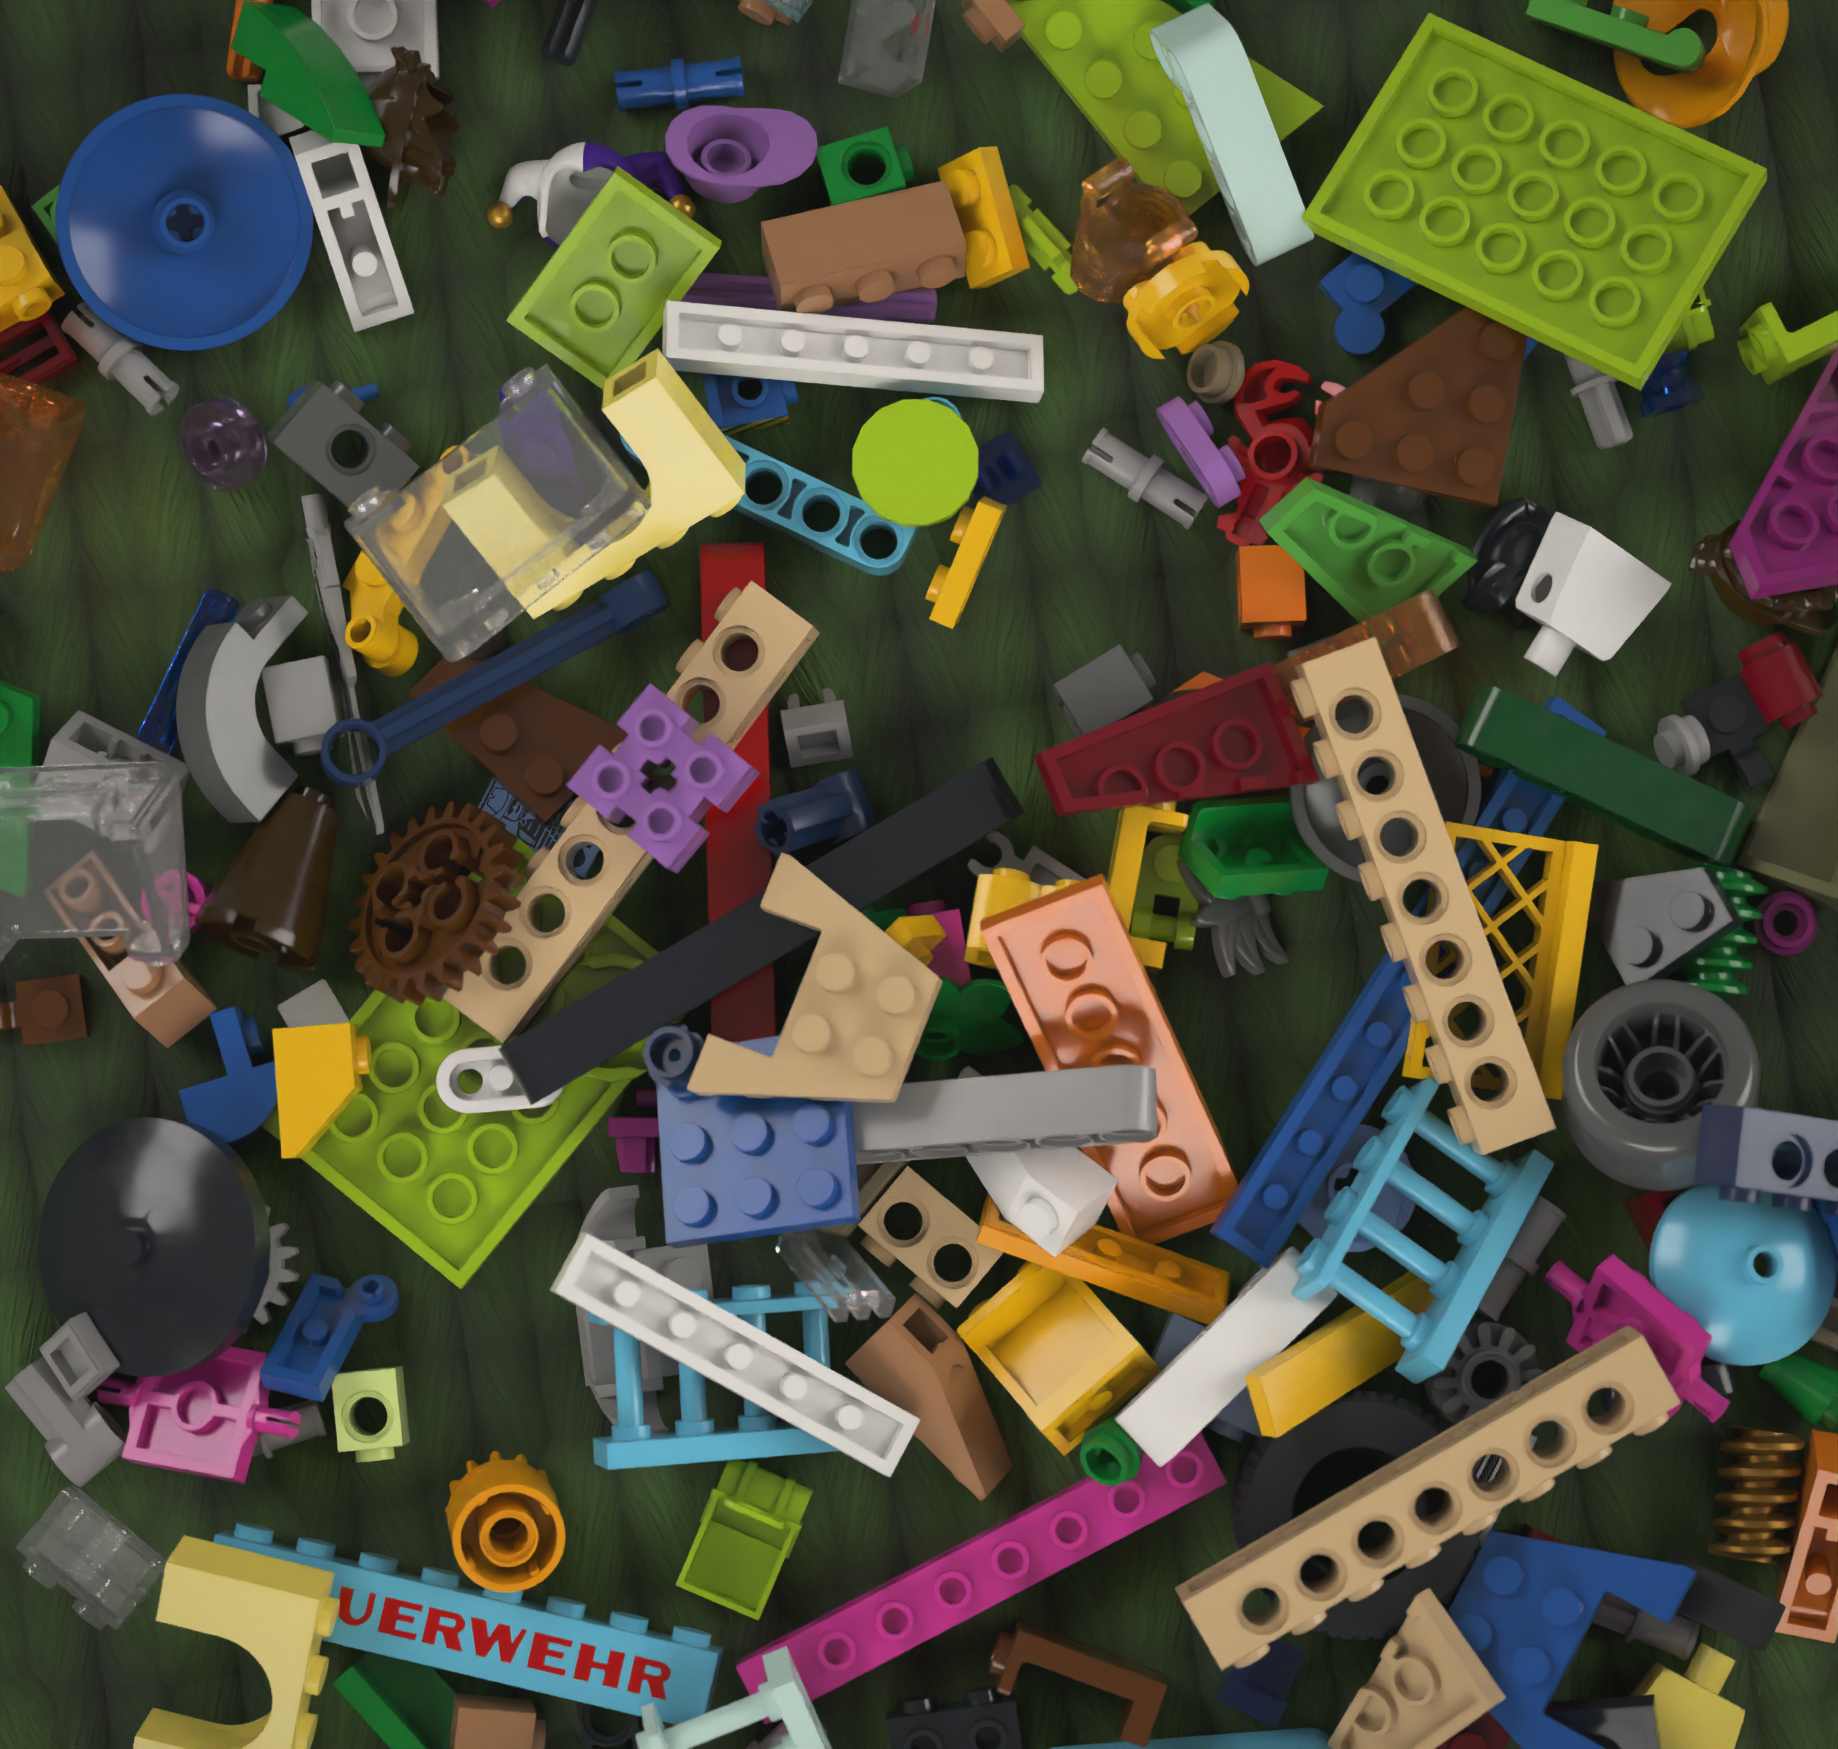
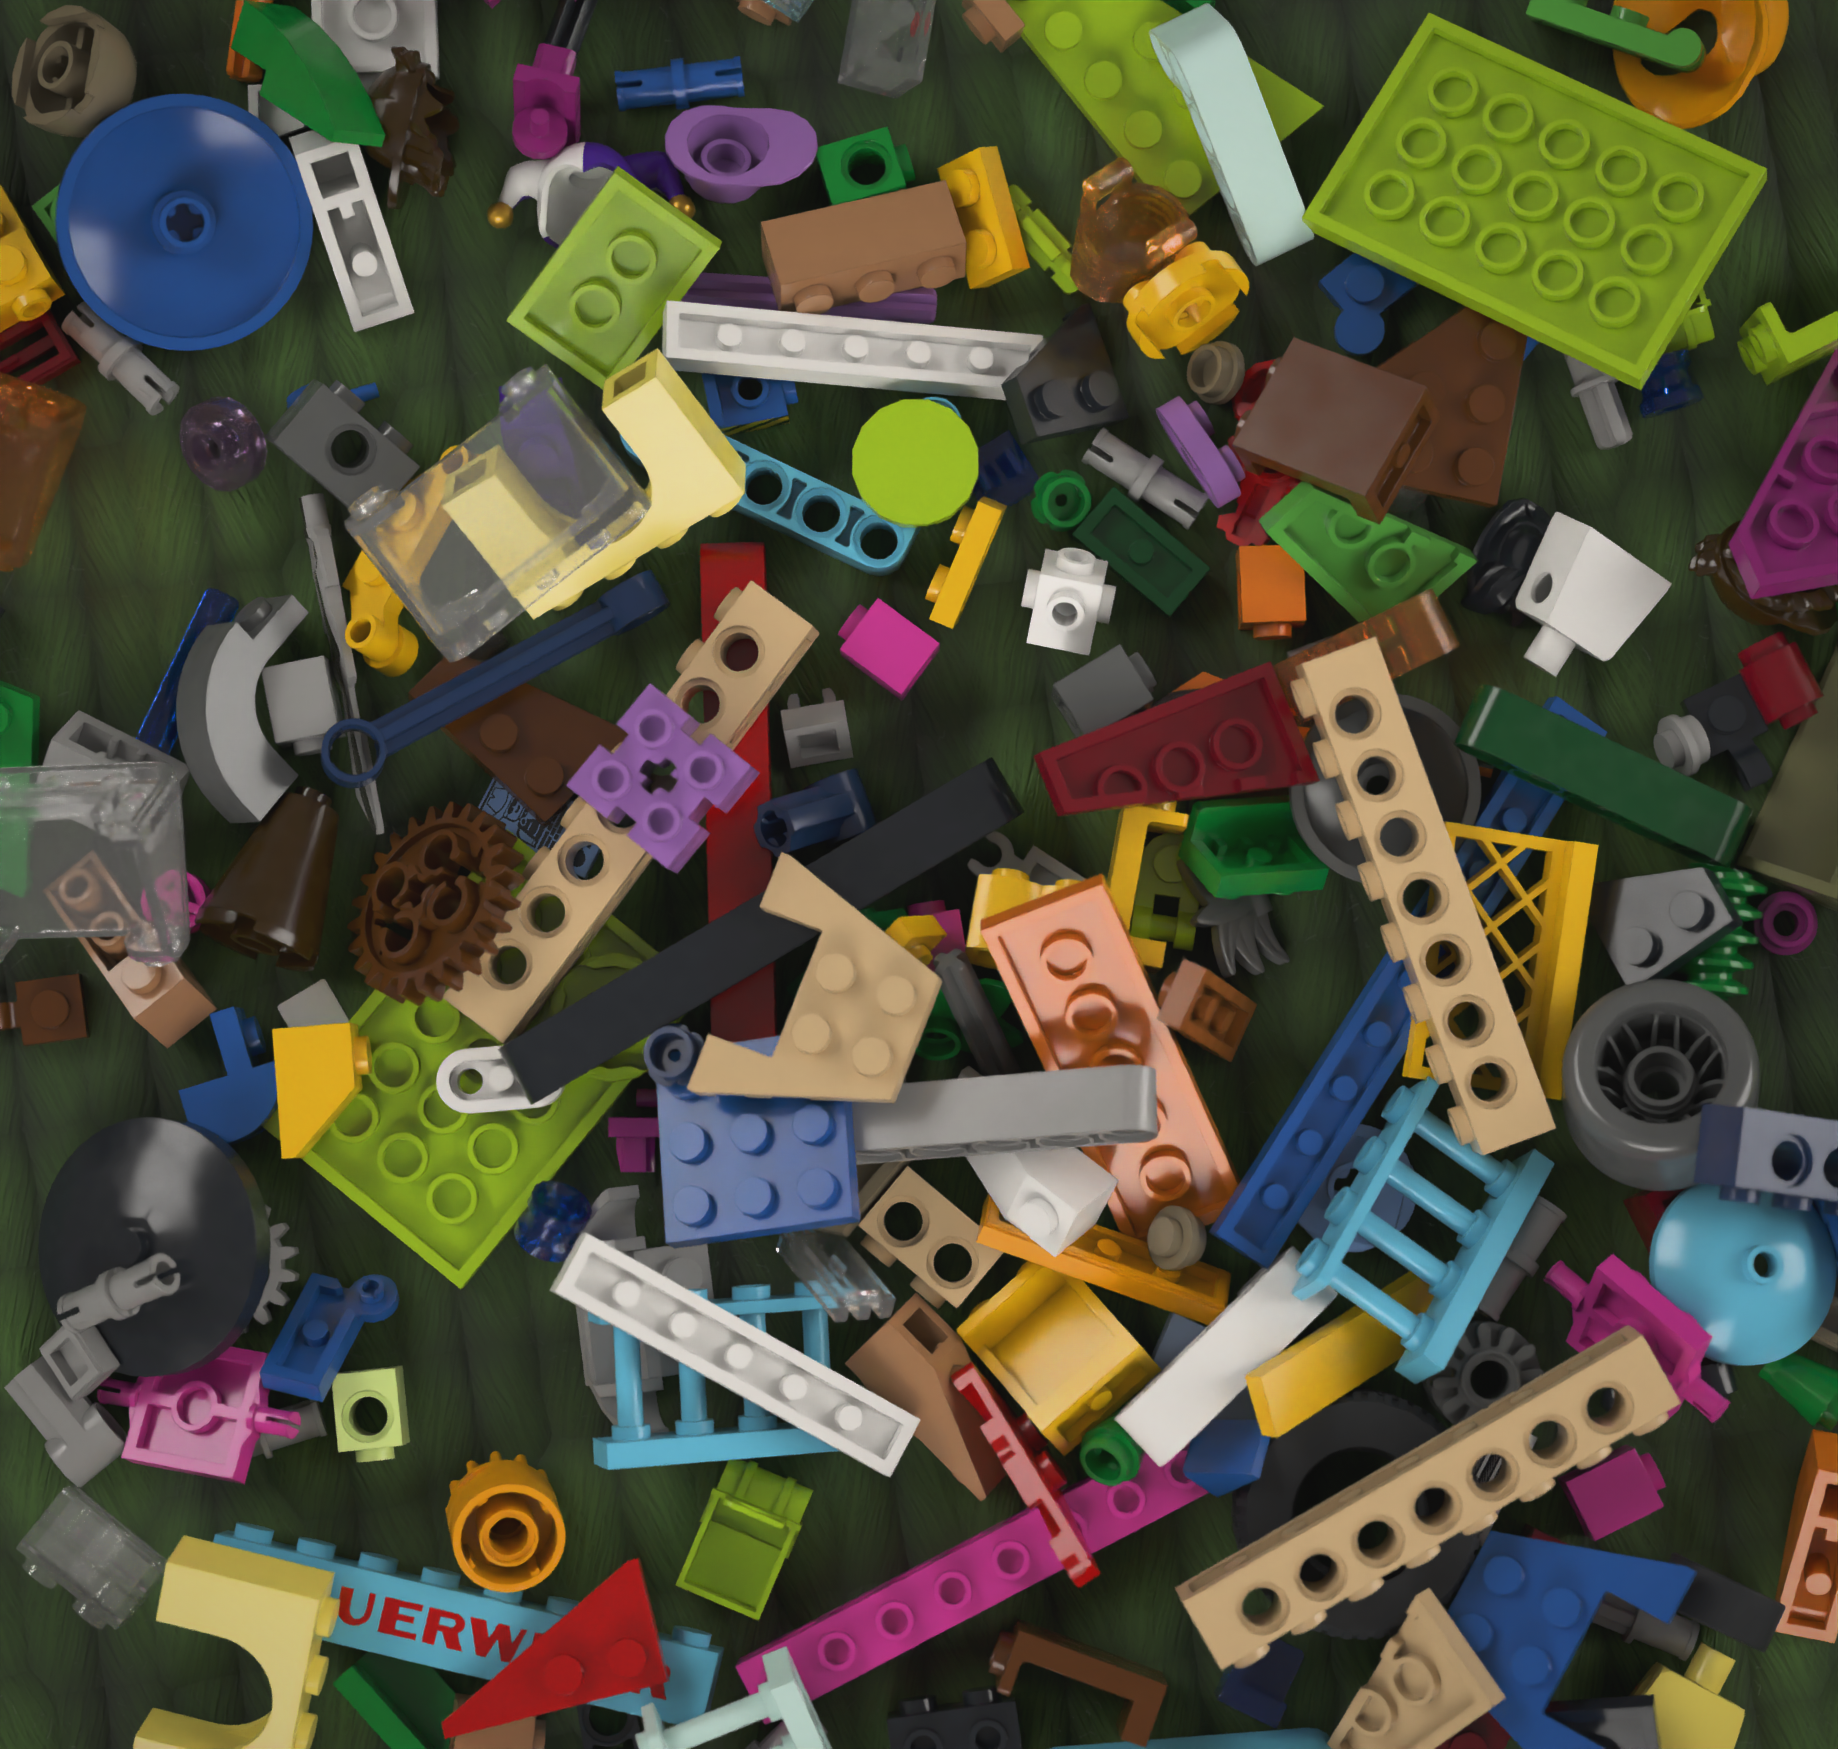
pearl gold piece [1707,1425,1805,1564] -> none
none -> dark tan cylinder [12,5,137,138]
none -> light grey pin [57,1253,180,1334]
none -> red wing [441,1558,670,1739]
none -> magenta hips [512,43,580,160]
none -> clear blue wheel [514,1181,592,1262]
none -> dark pink brick [838,598,940,700]
none -> dark grey axle [933,949,1021,1077]
none -> red wing [950,1362,1100,1588]
none -> black wing [1001,303,1129,445]
none -> white brick [1021,548,1116,656]
none -> green plate [1030,469,1092,532]
none -> dark green plate [1072,486,1211,619]
none -> dark tan plate [1147,1205,1207,1271]
none -> dark orange plate [1156,959,1258,1062]
none -> blue slope [1183,1419,1271,1497]
none -> reddish brown panel [1232,337,1441,525]
none -> dark pink brick [1557,1445,1666,1541]

